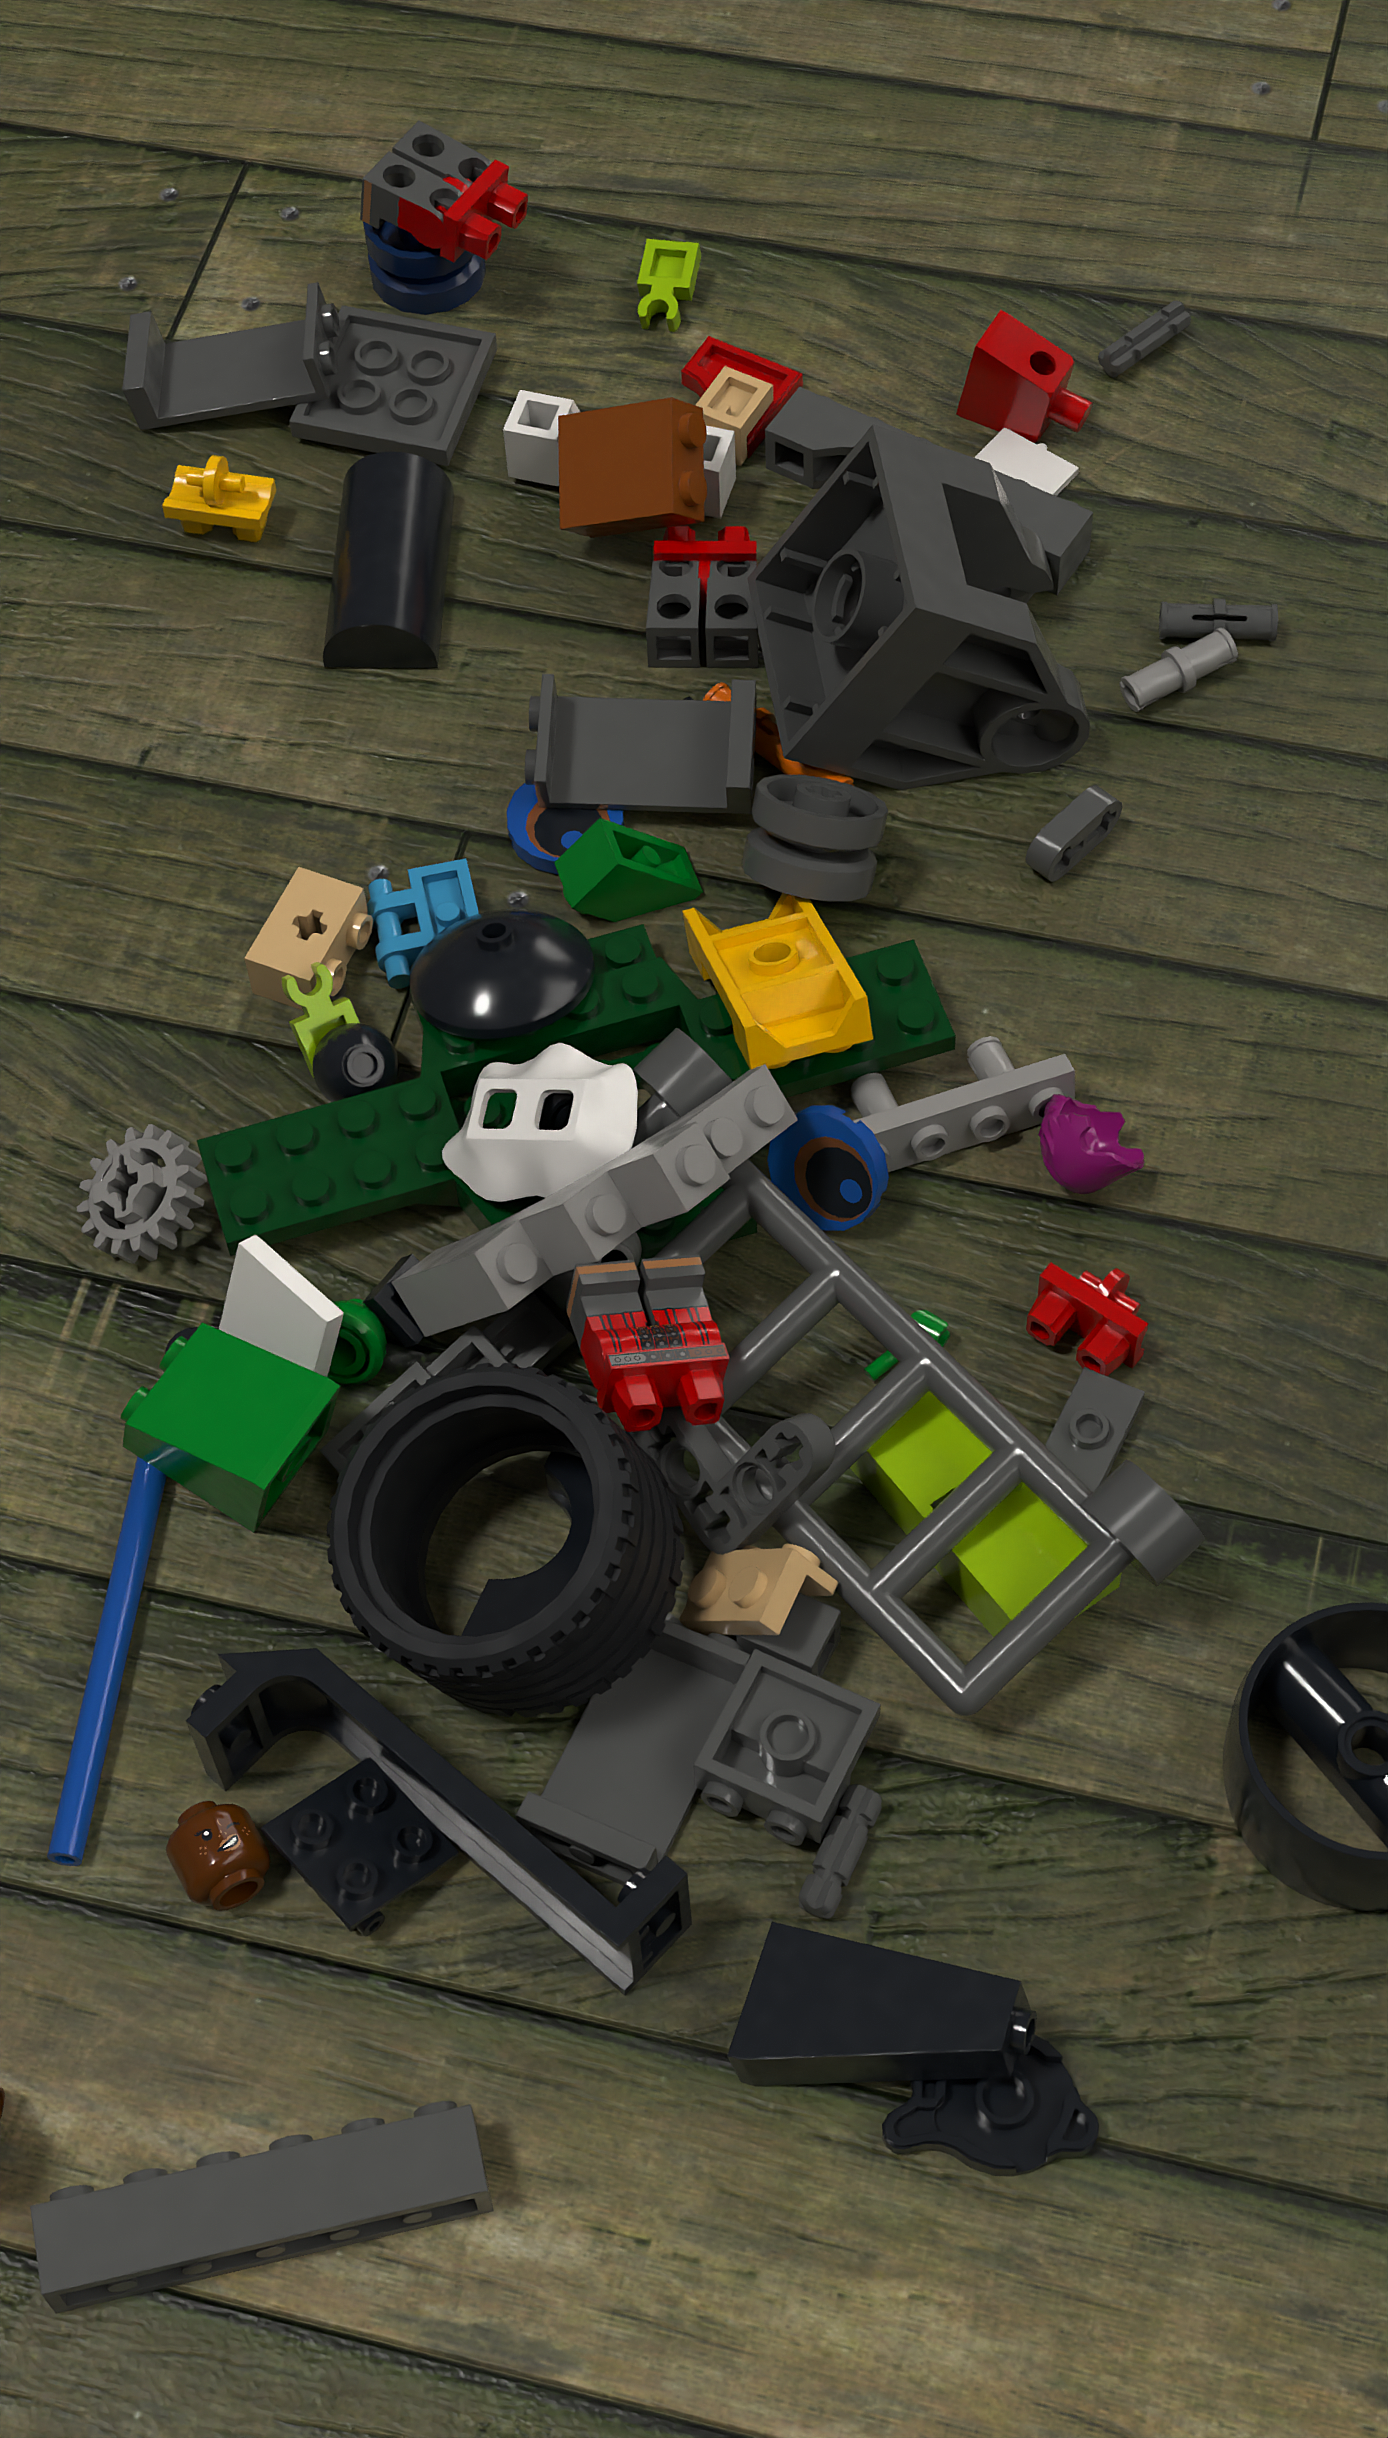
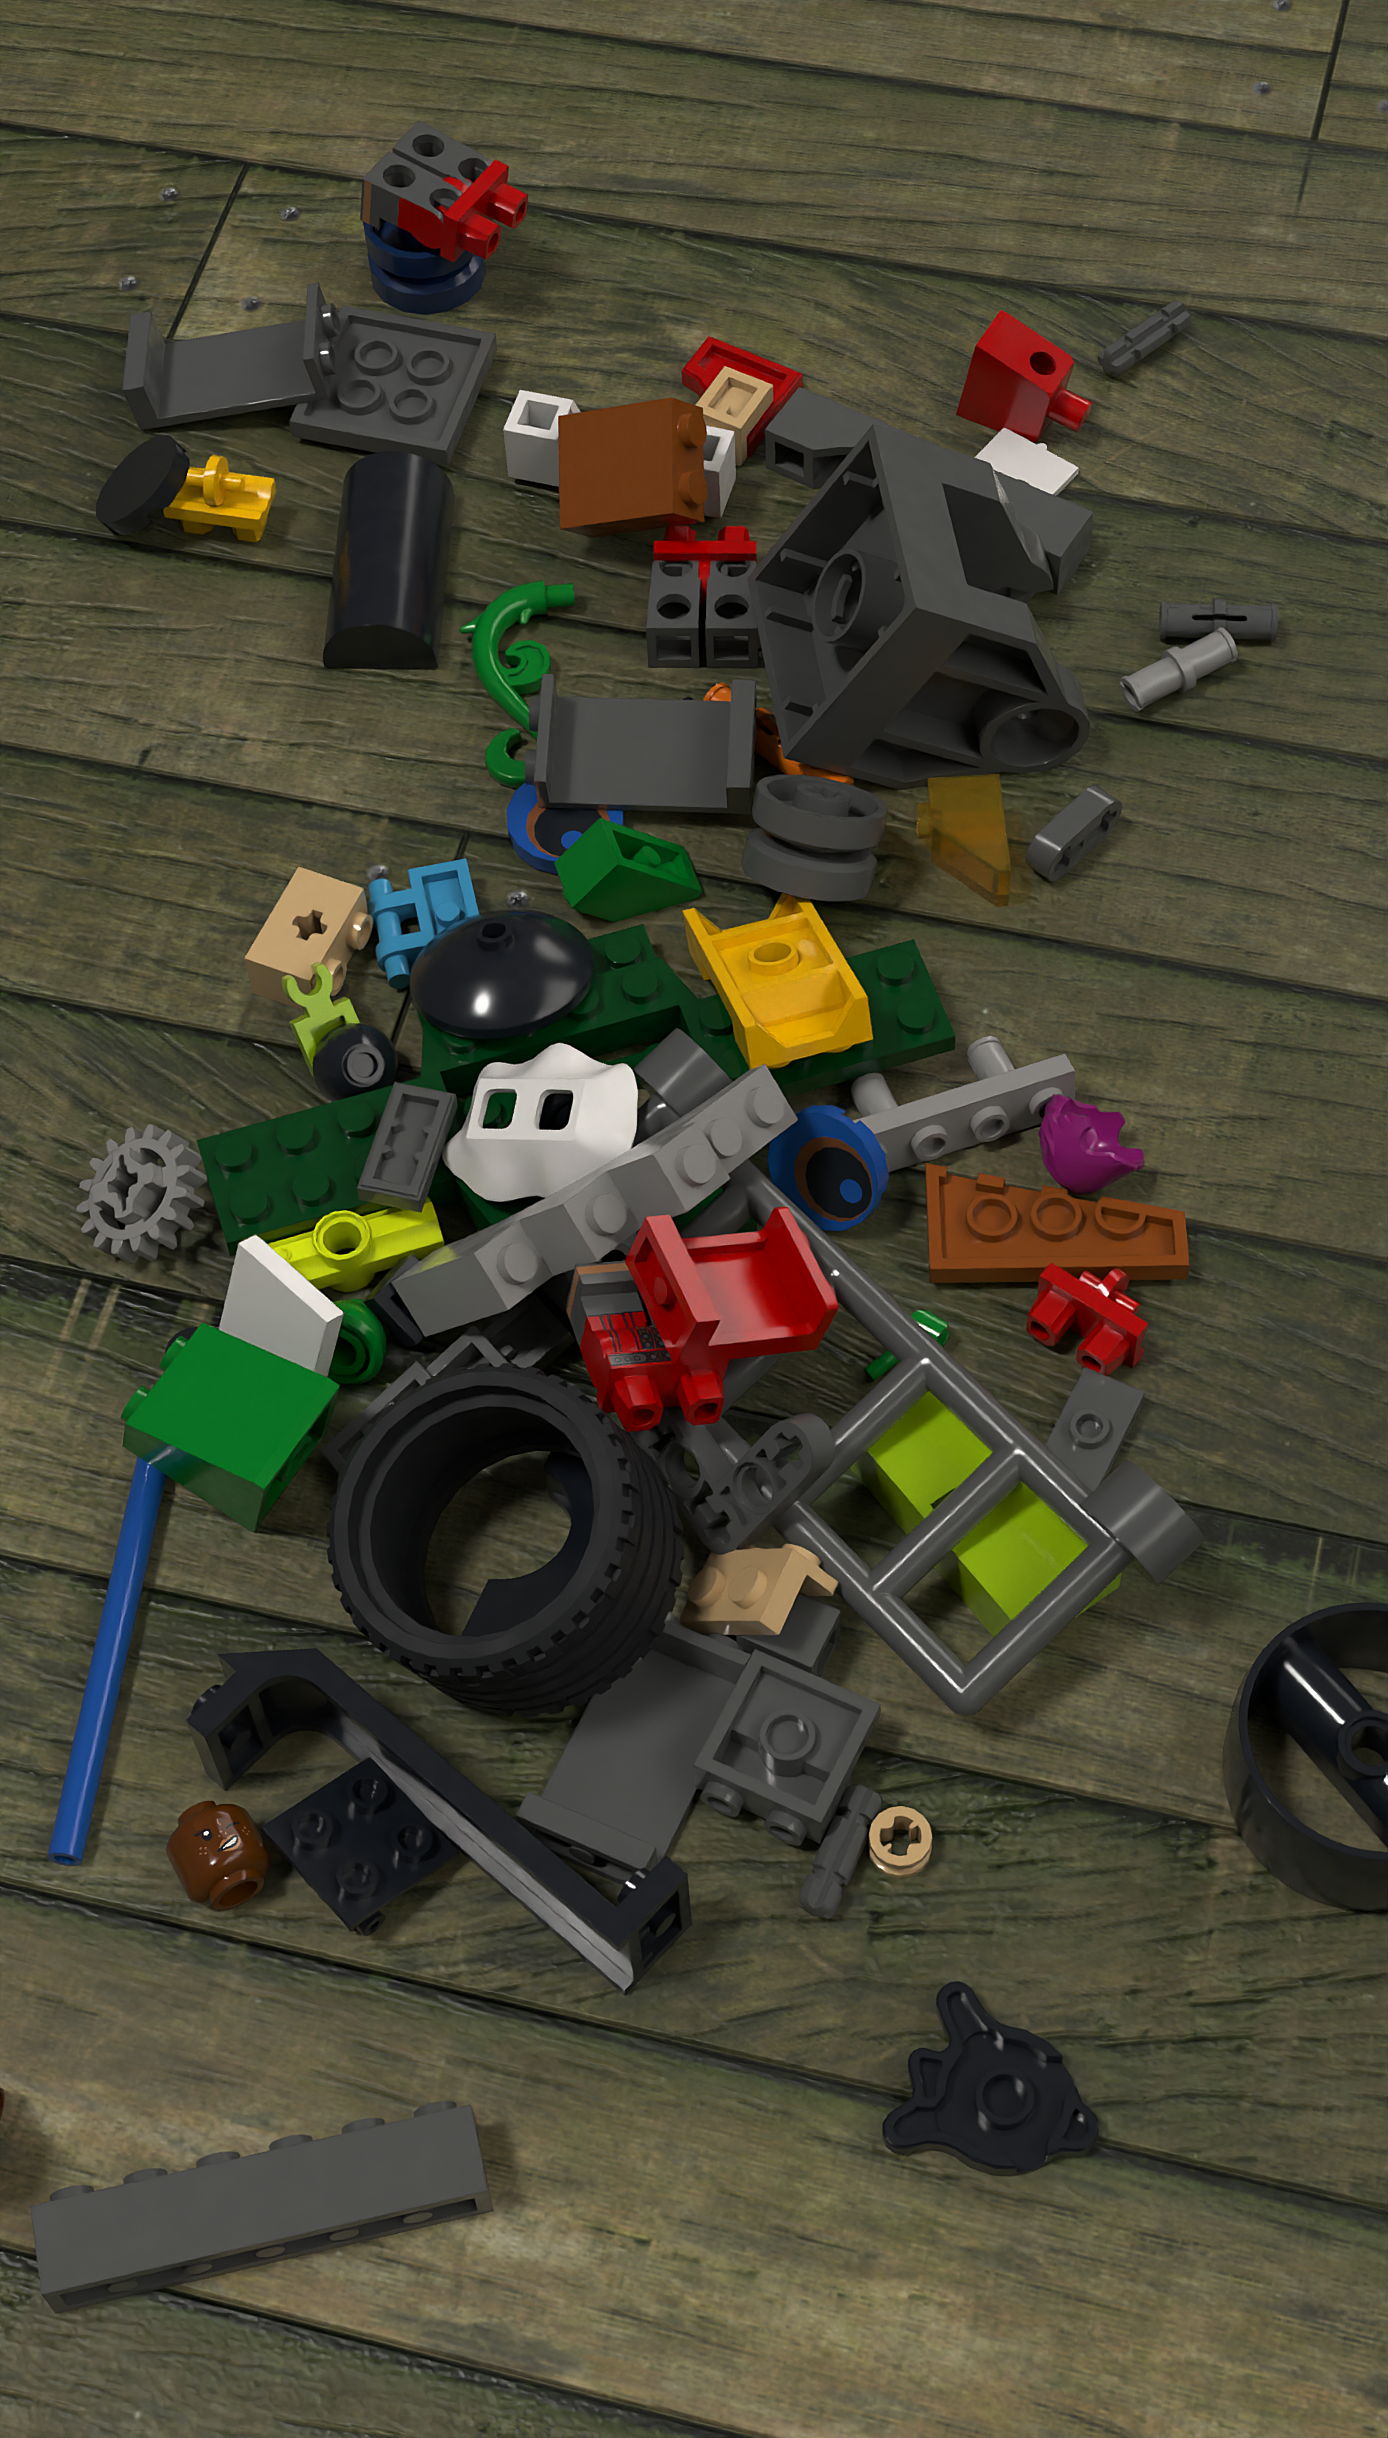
lime plate [637,239,701,332] -> none
black slope [727,1922,1037,2086] -> none
none -> black tile [96,435,190,535]
none -> neon yellow piece [267,1197,445,1292]
none -> dark grey plate [357,1082,458,1212]
none -> green plant [460,580,575,788]
none -> red panel [625,1206,838,1366]
none -> tan bush [868,1806,932,1879]
none -> clear yellow slope [916,774,1011,907]
none -> dark orange wing [925,1163,1190,1283]

